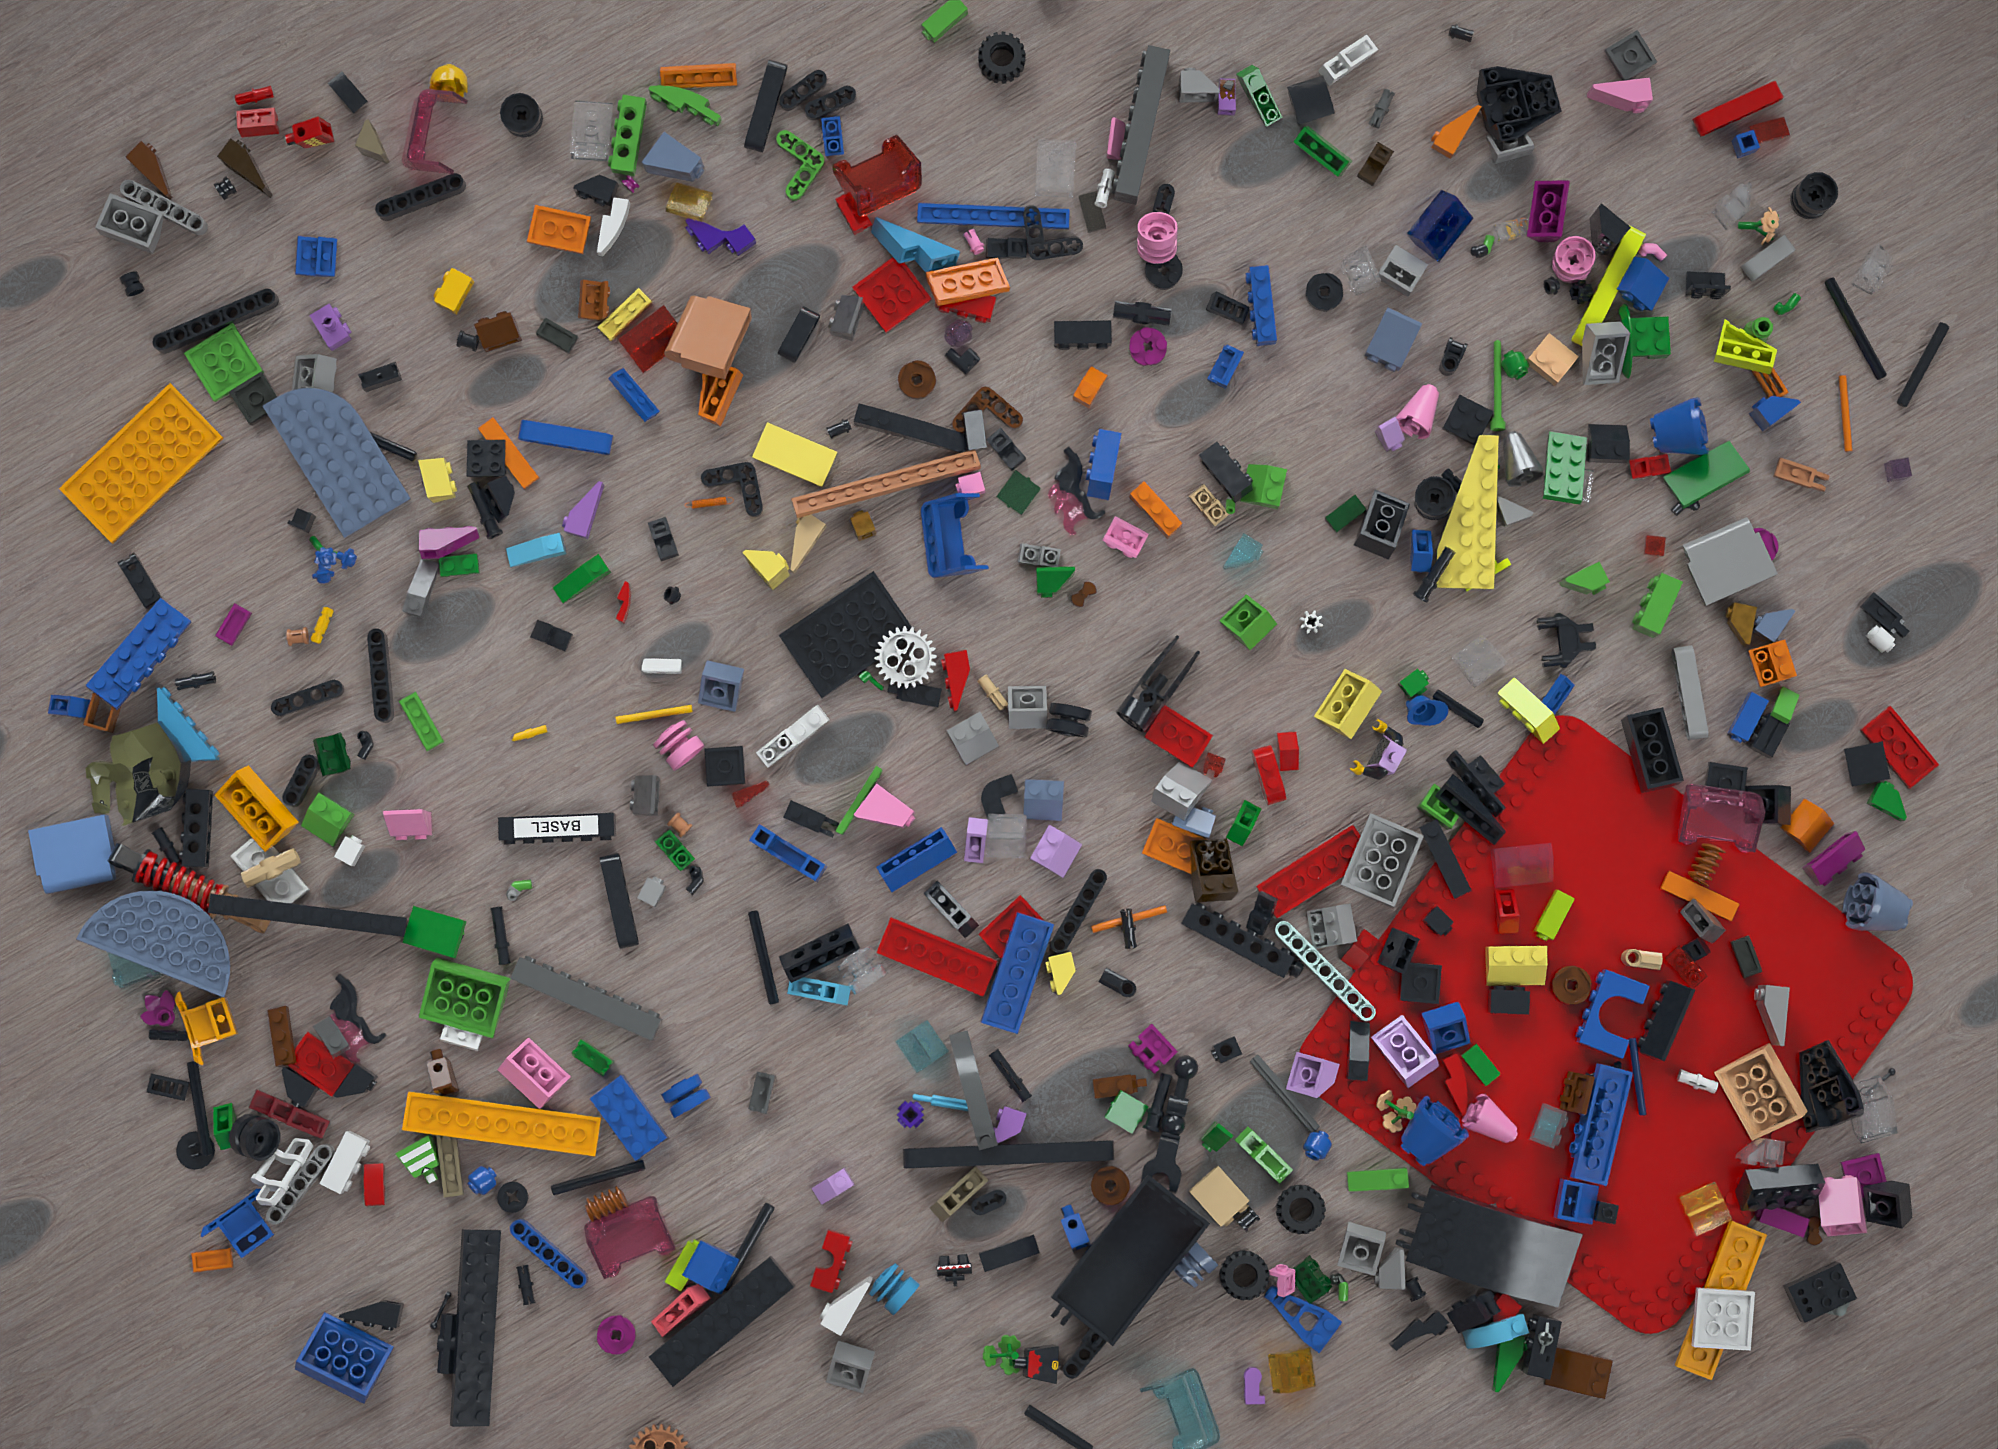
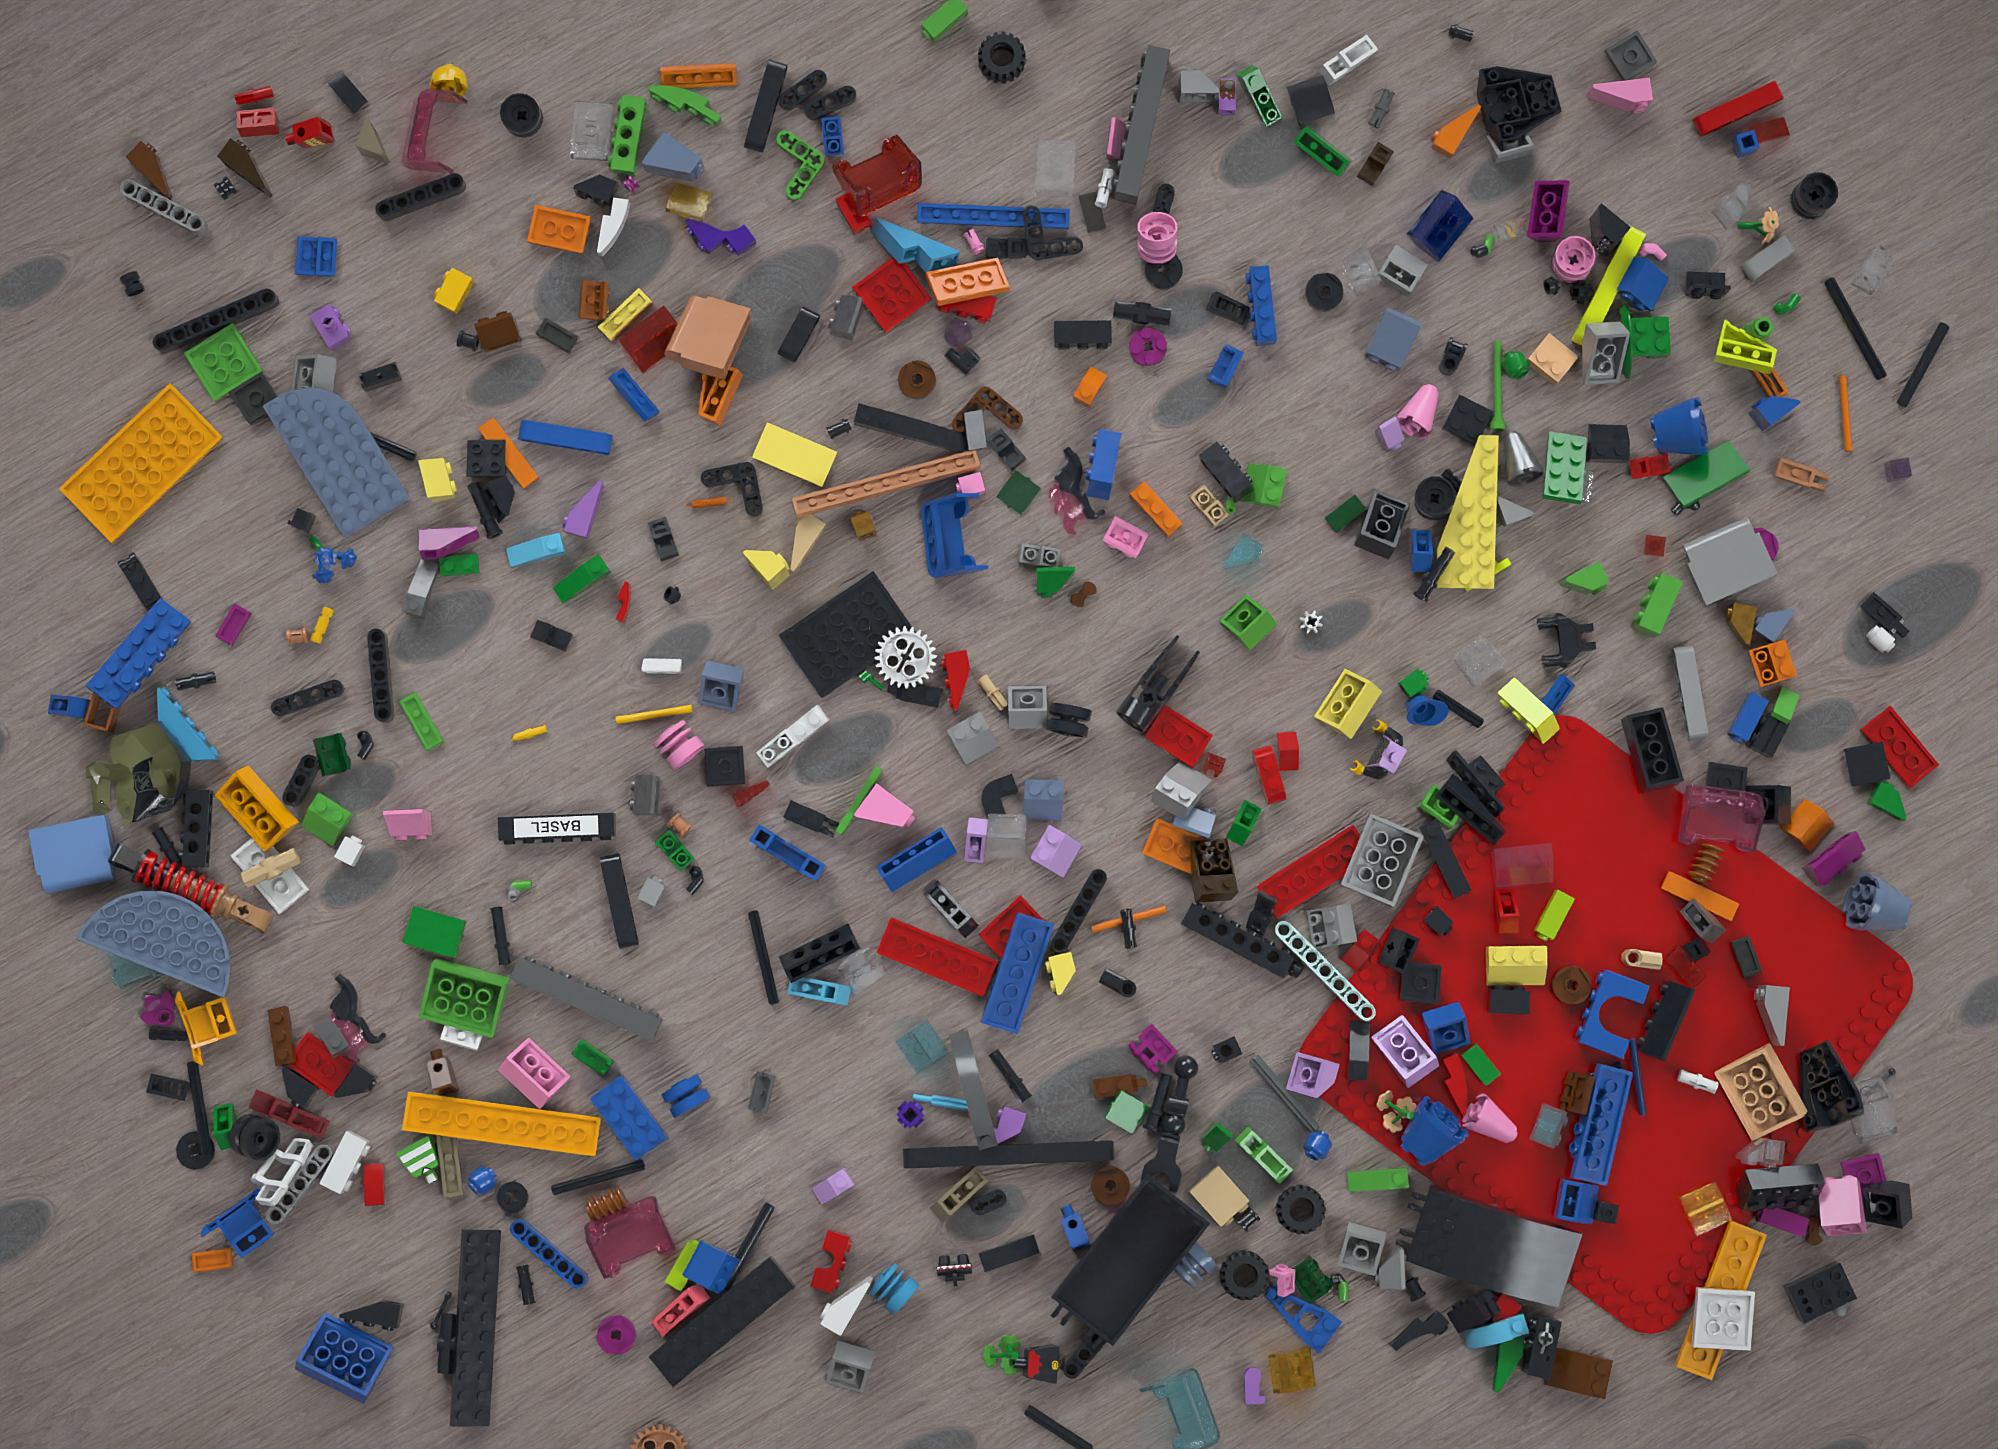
light grey slope [95,193,164,254] -> none
black brick [208,894,407,937] -> none

